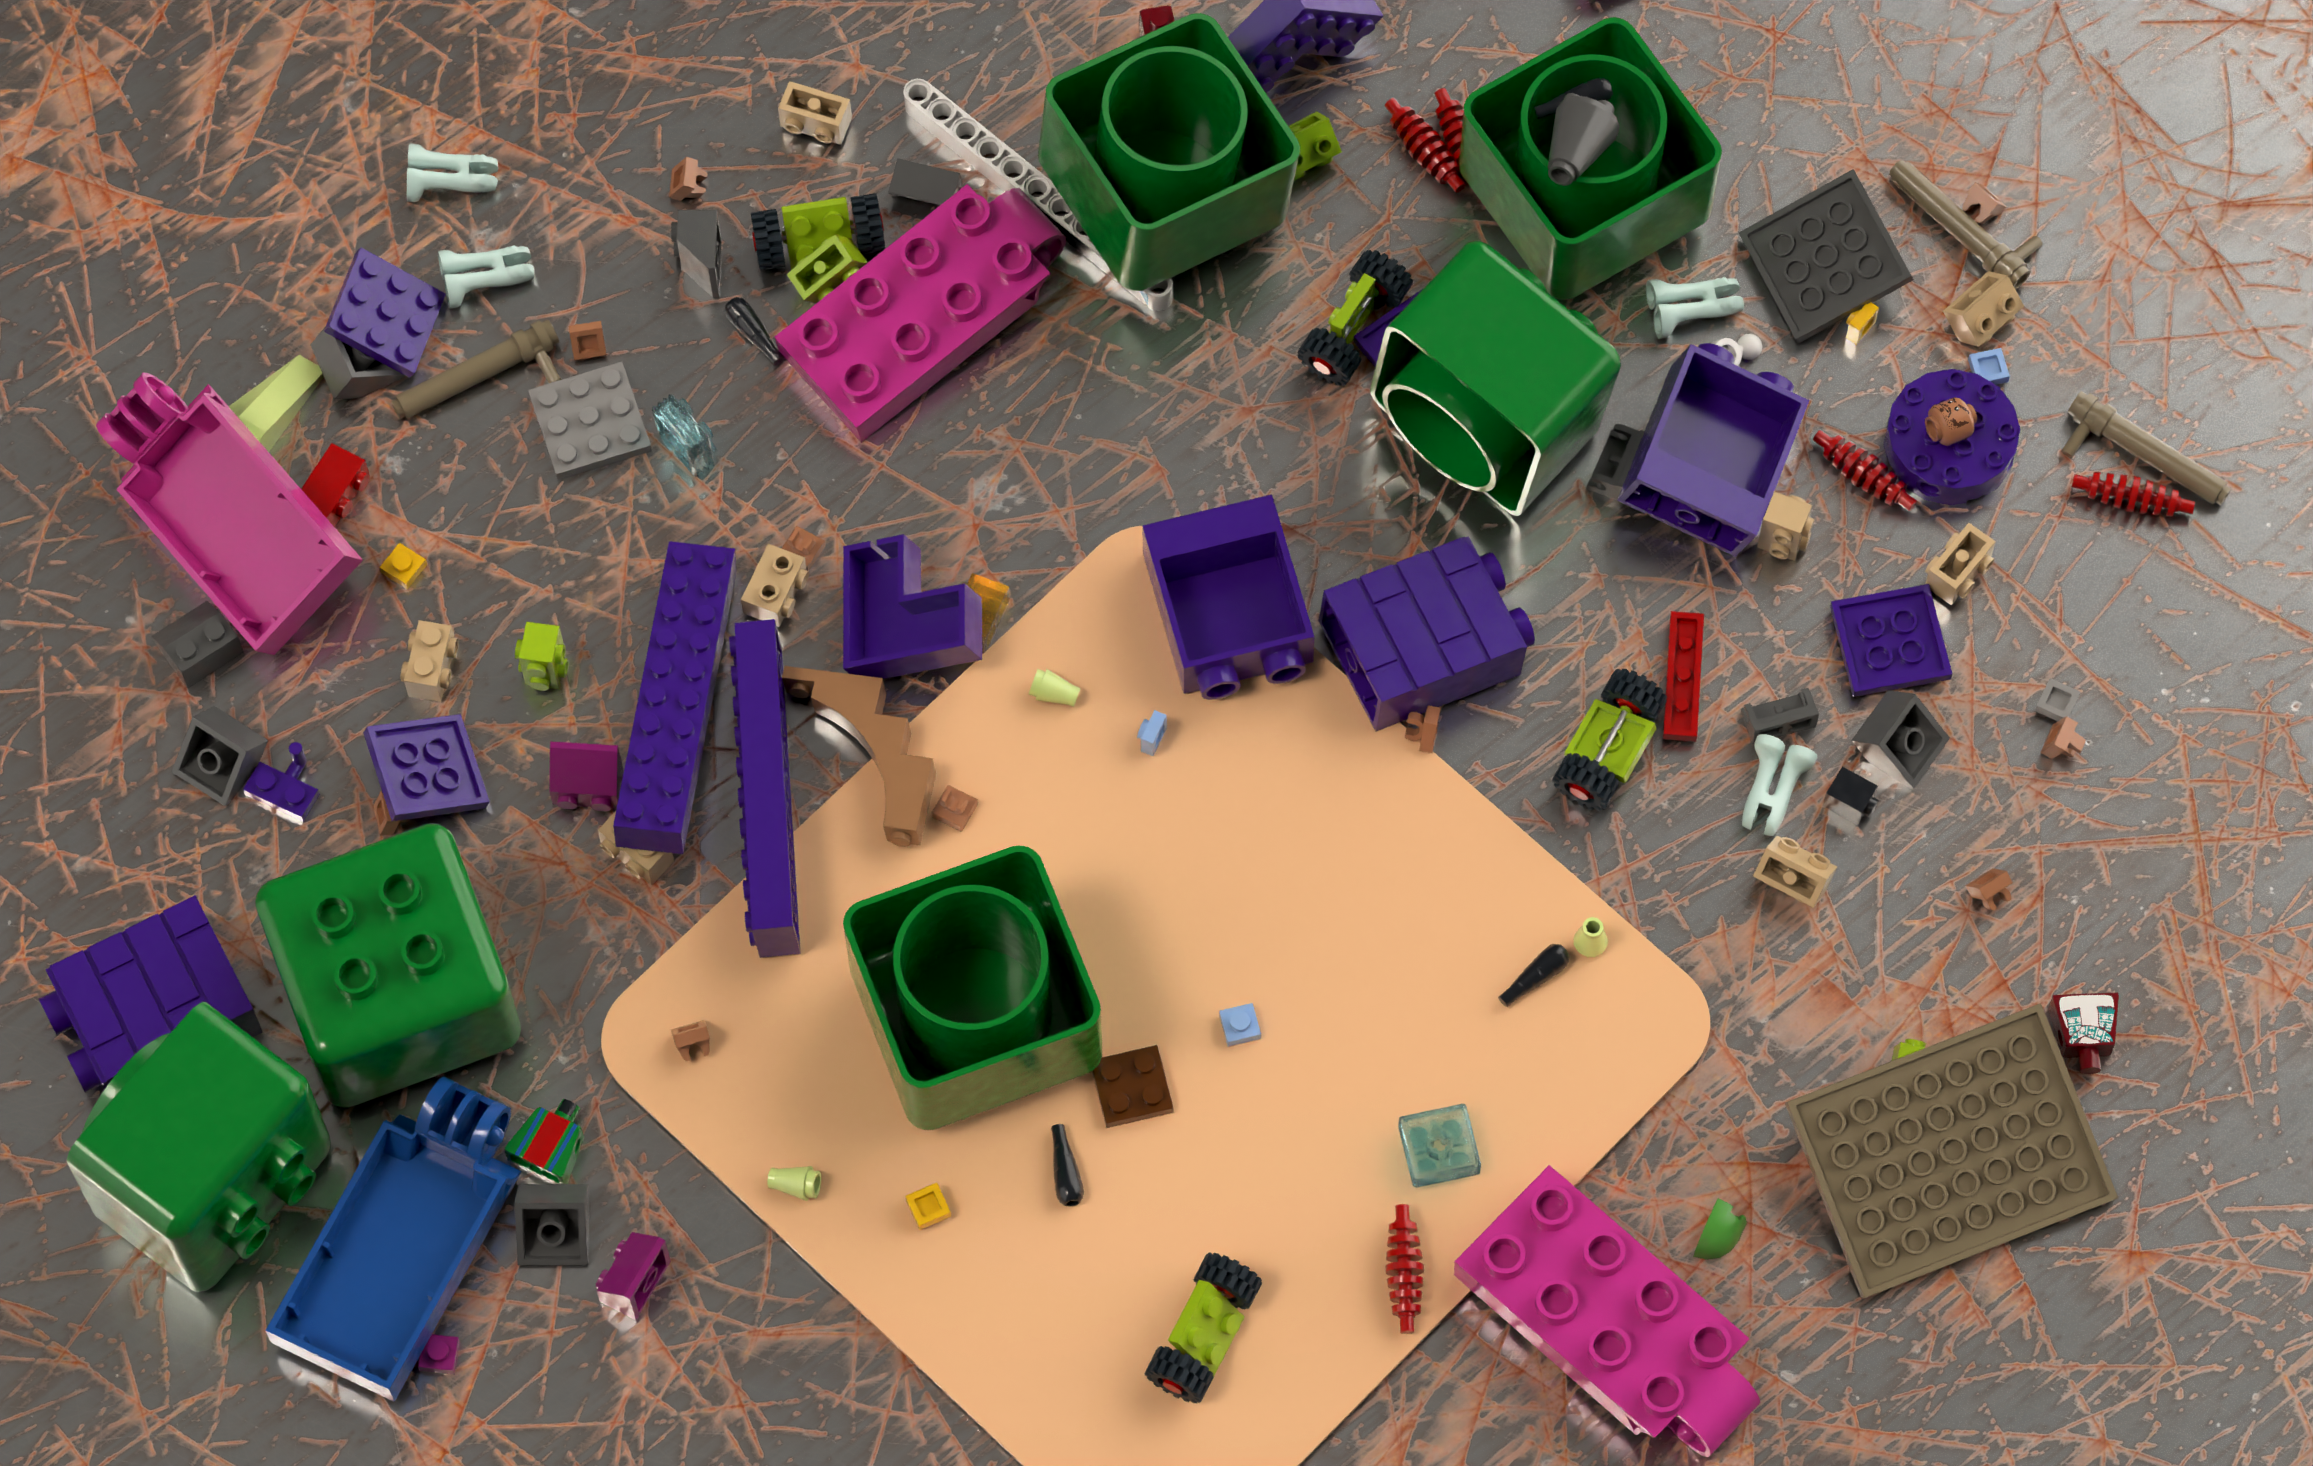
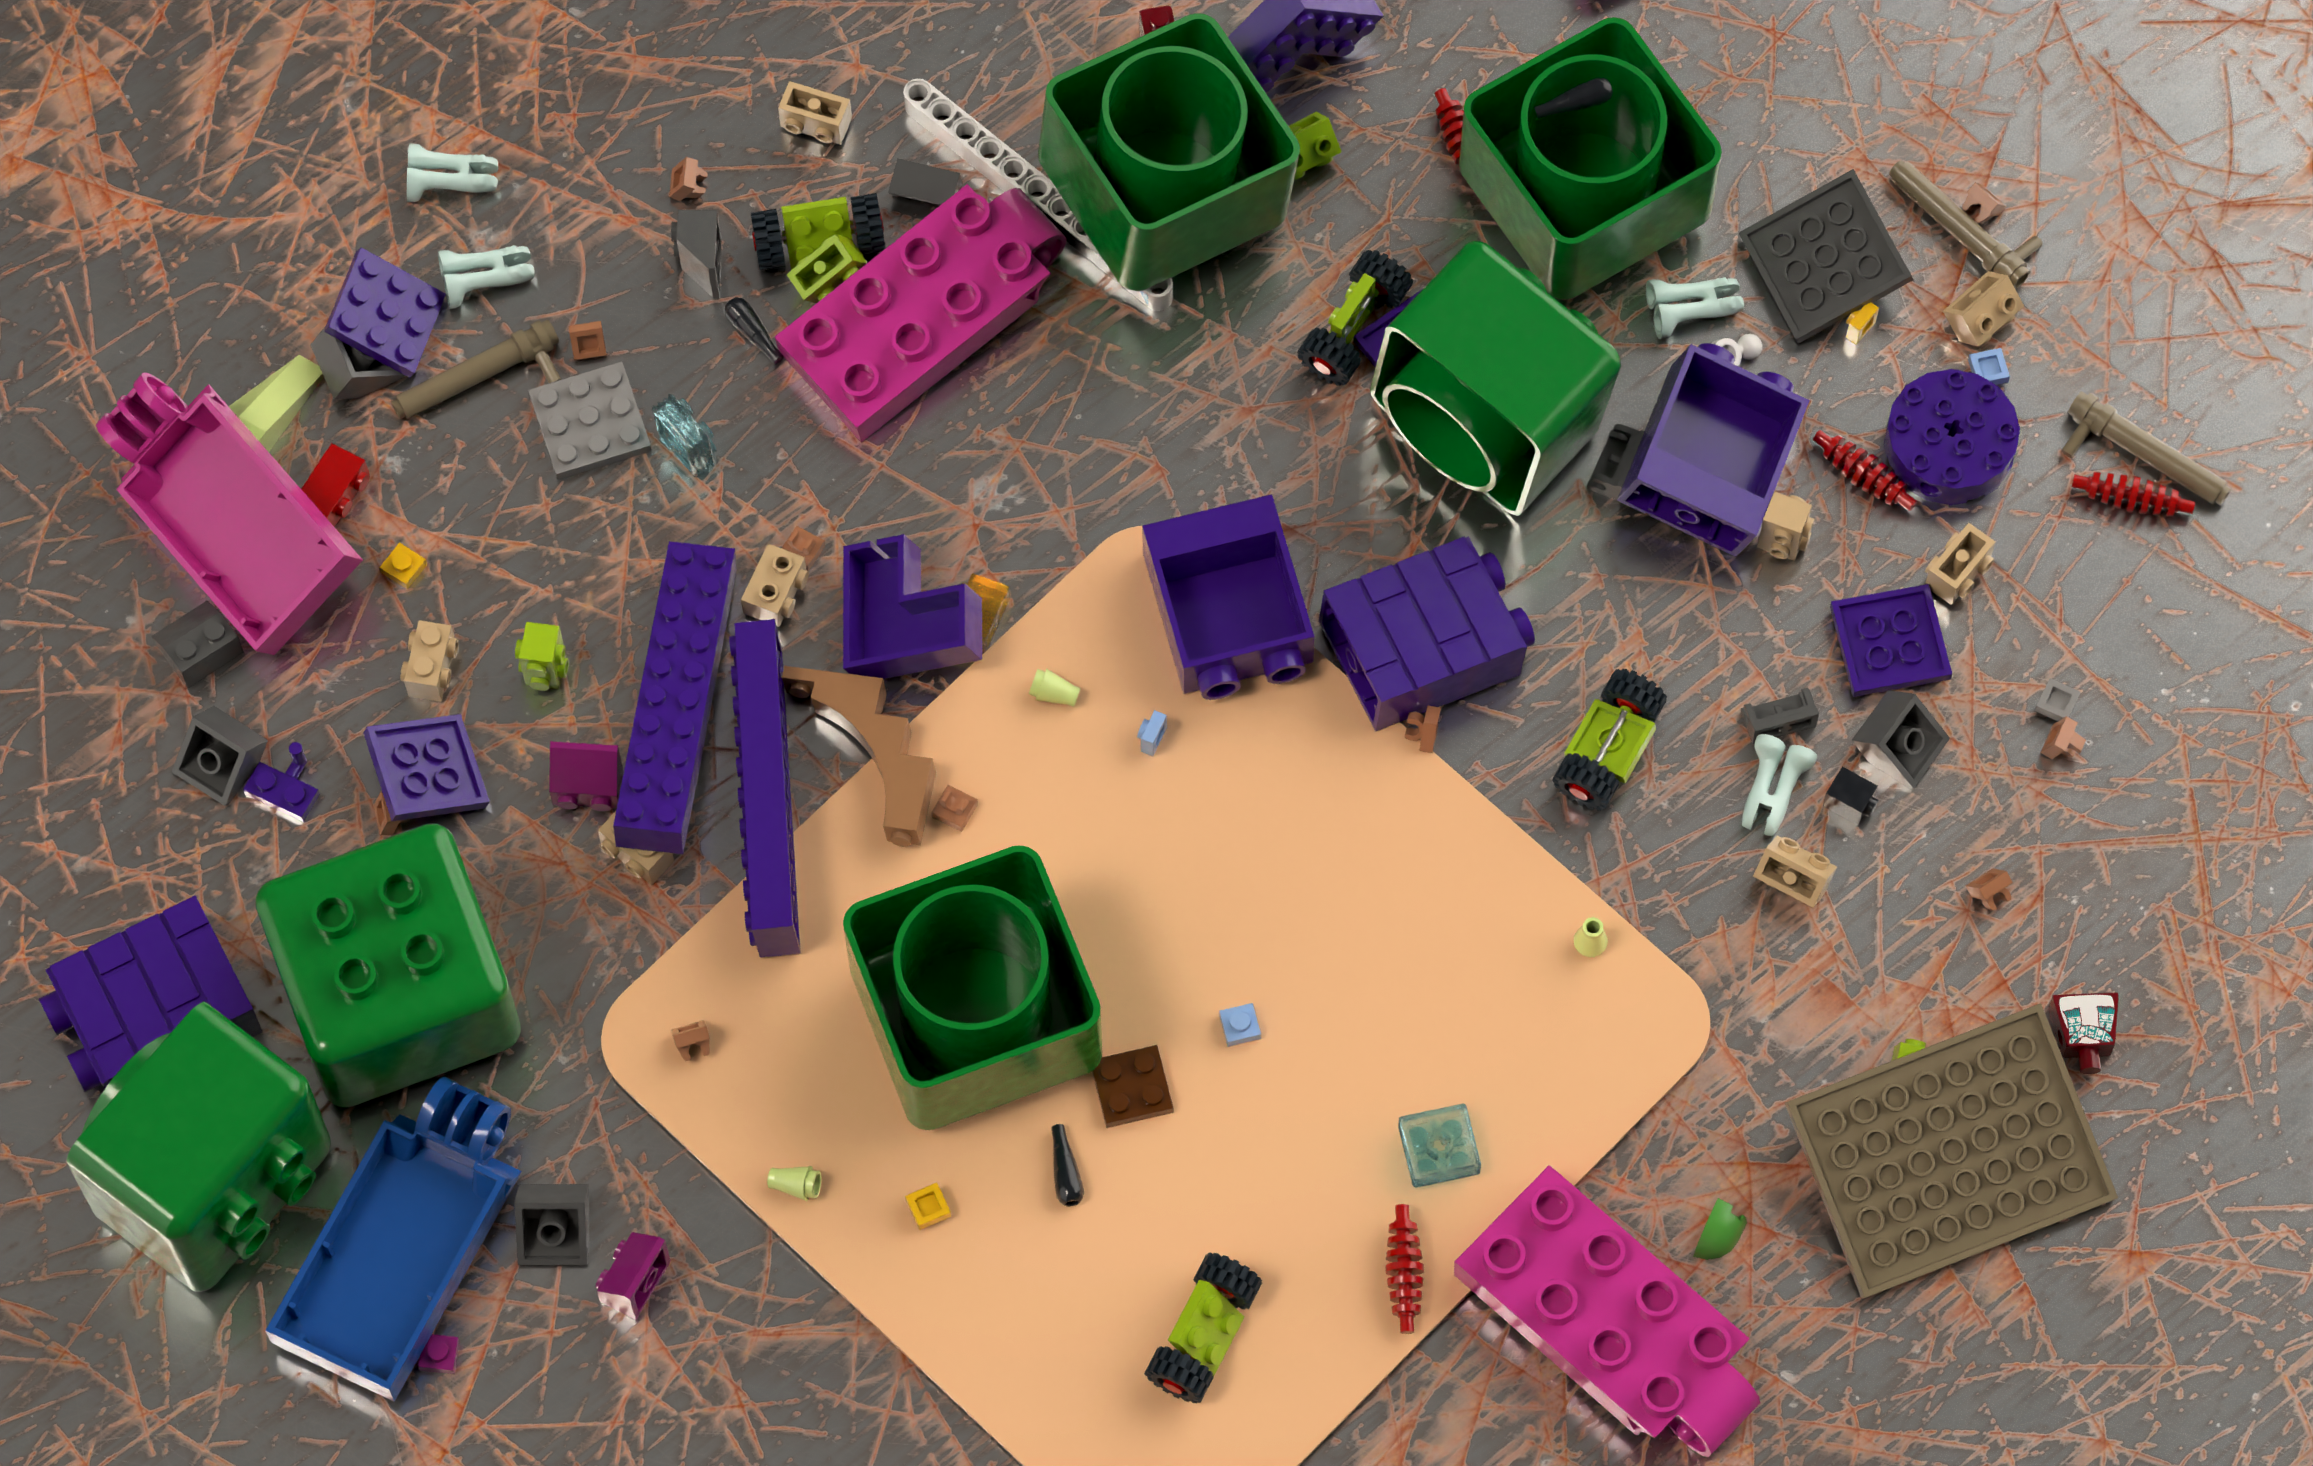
torso [504,1099,584,1184] -> none
red piece [1384,98,1466,193] -> none
black piece [1498,944,1570,1007] -> none
dark grey cone [1548,93,1620,186] -> none
red plate [1663,611,1704,742] -> none
nougat head [1925,397,1977,446] -> none

